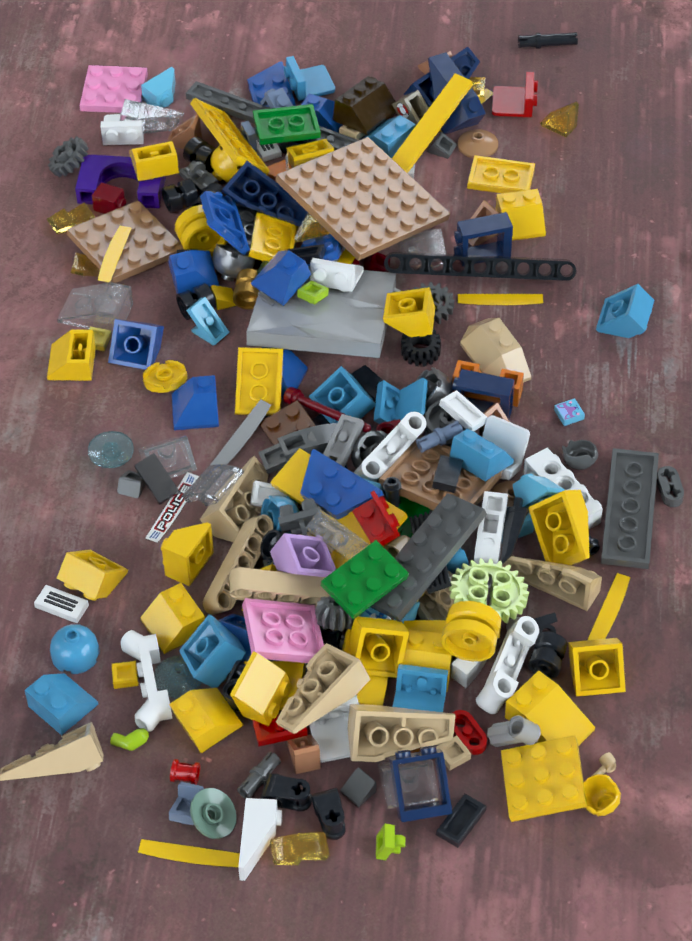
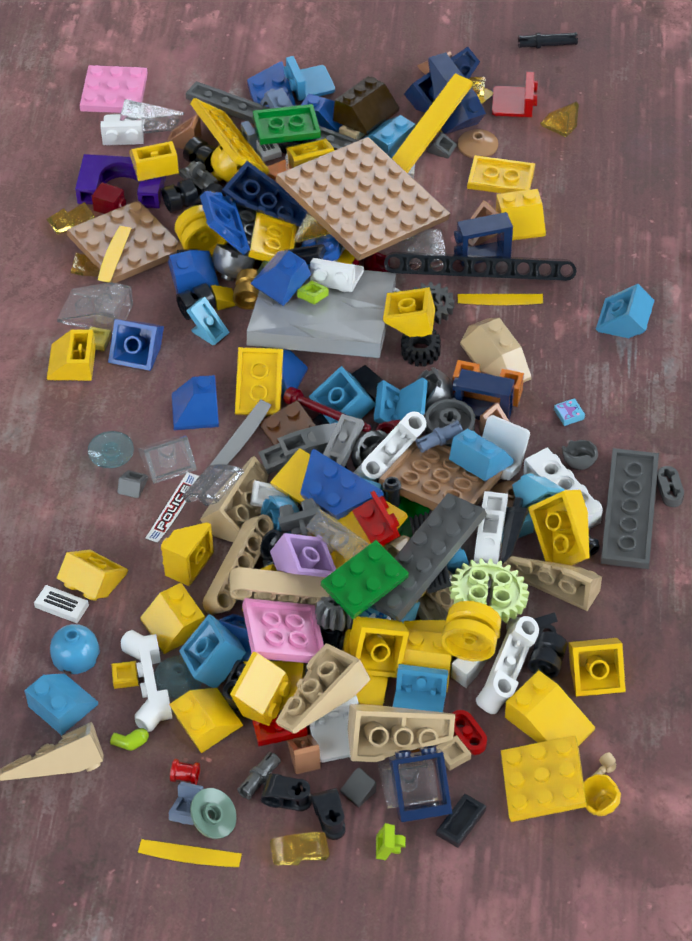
dark grey gear [48,136,89,177] -> none
black tile [134,453,179,505] -> none
medium azure slope [141,67,176,112] -> none
yellow tile [143,360,188,393] -> none
white slope [238,798,282,881] -> none
dark tan slope [392,90,429,125] -> none
black tile [432,455,463,493] -> none
white tile [439,390,488,431] -> none
light grey piece [487,715,541,747] -> none
yellow sticker [588,573,630,640] -> none

